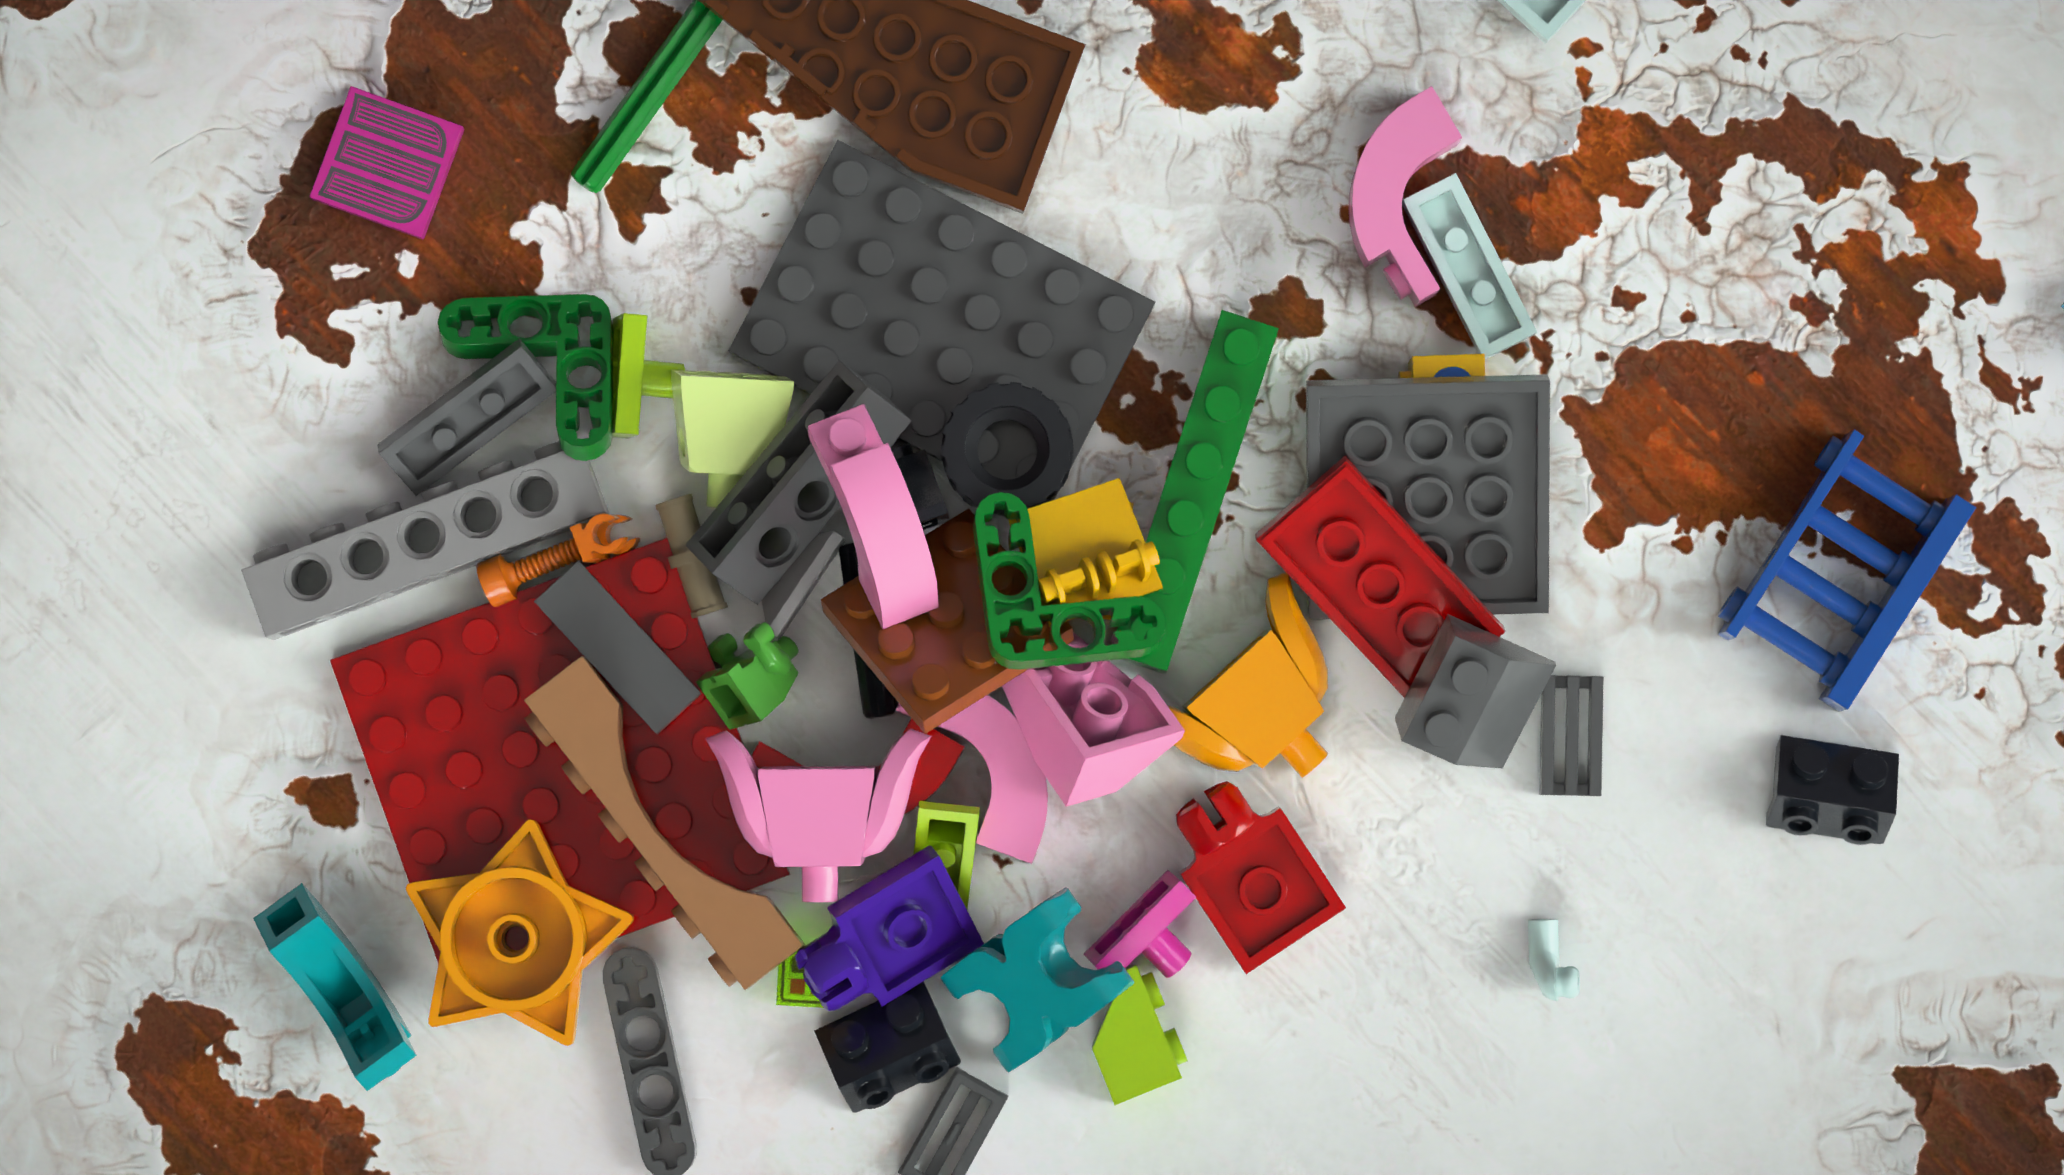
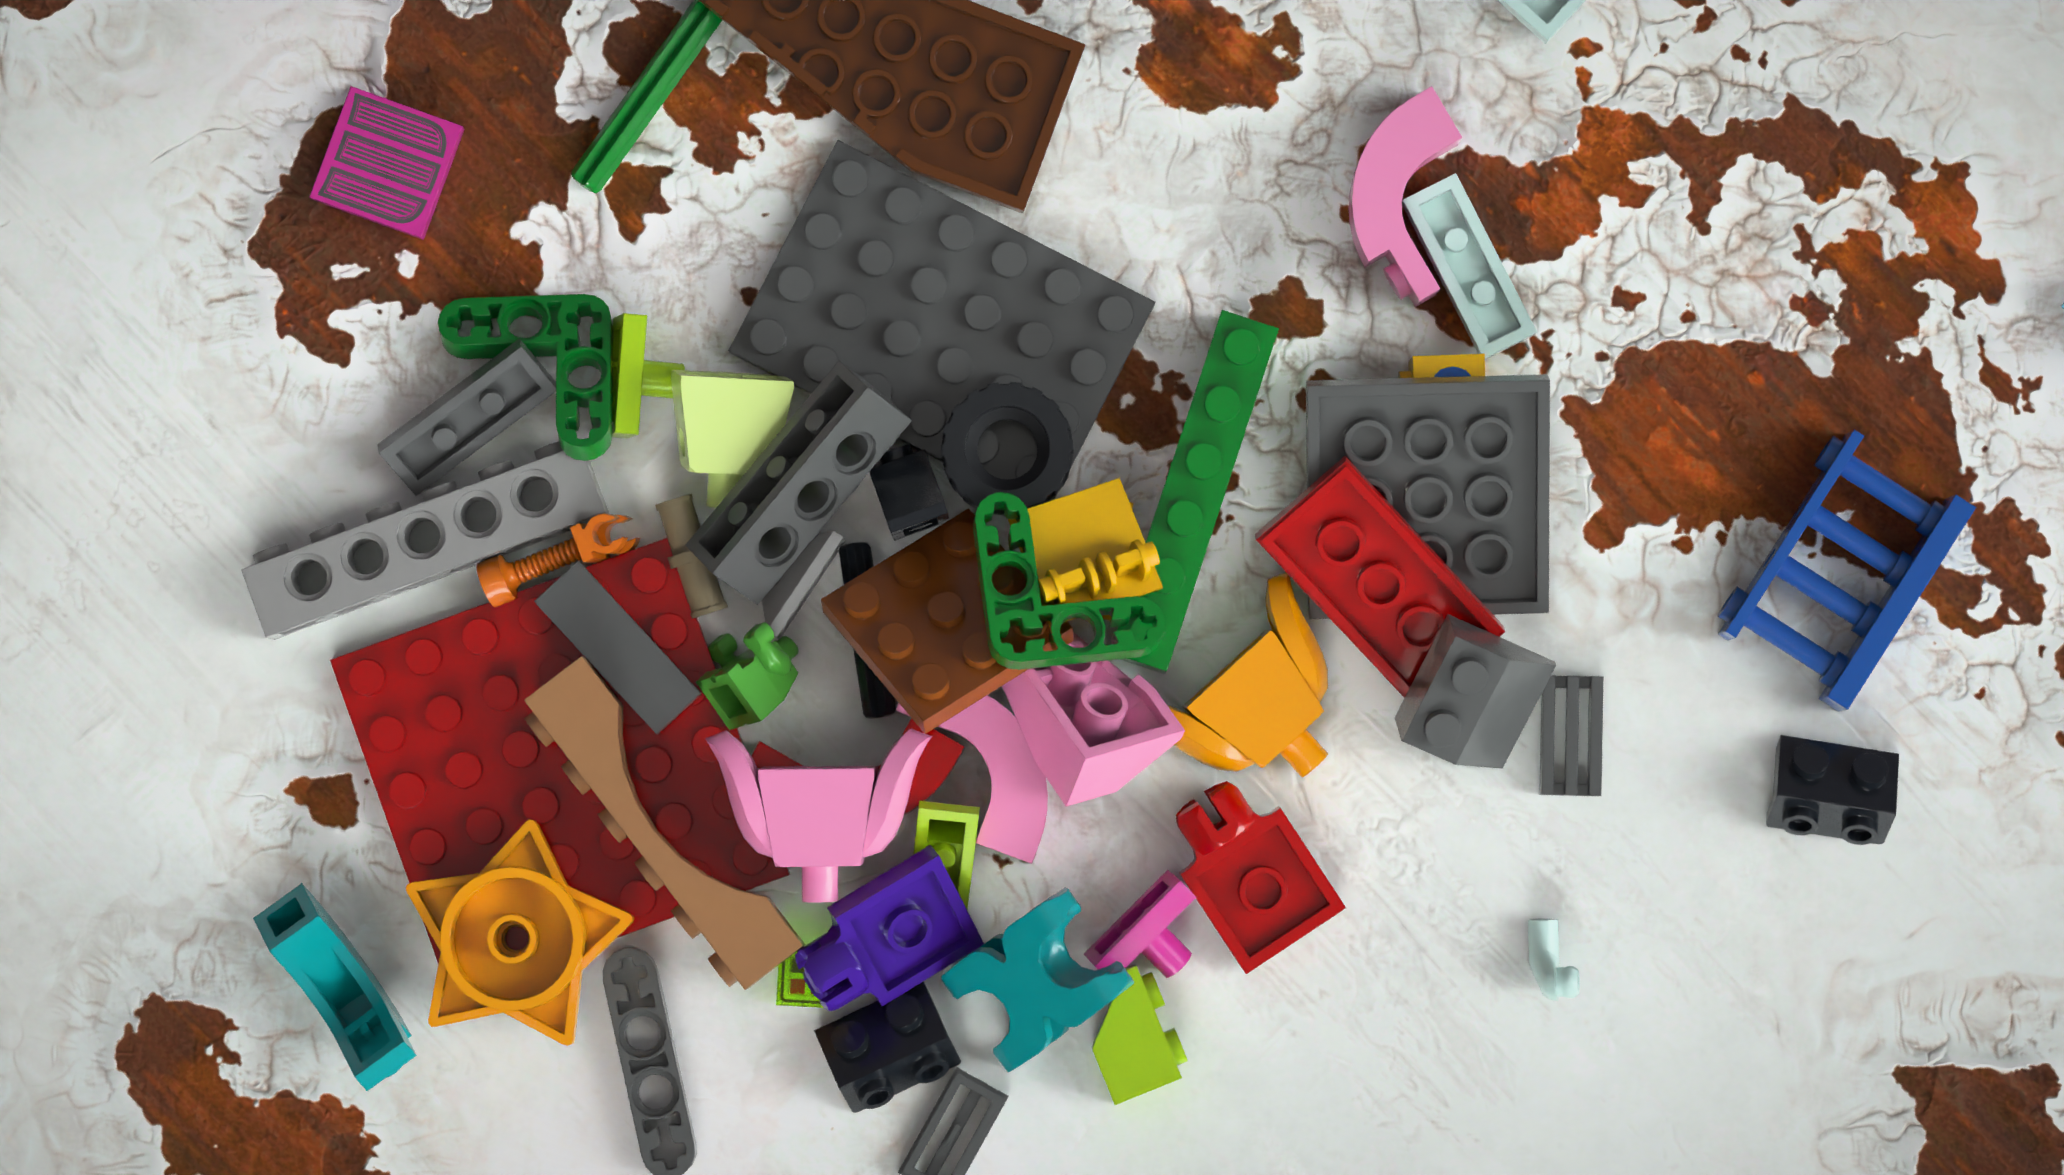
bright pink arch [808,404,939,629] -> none

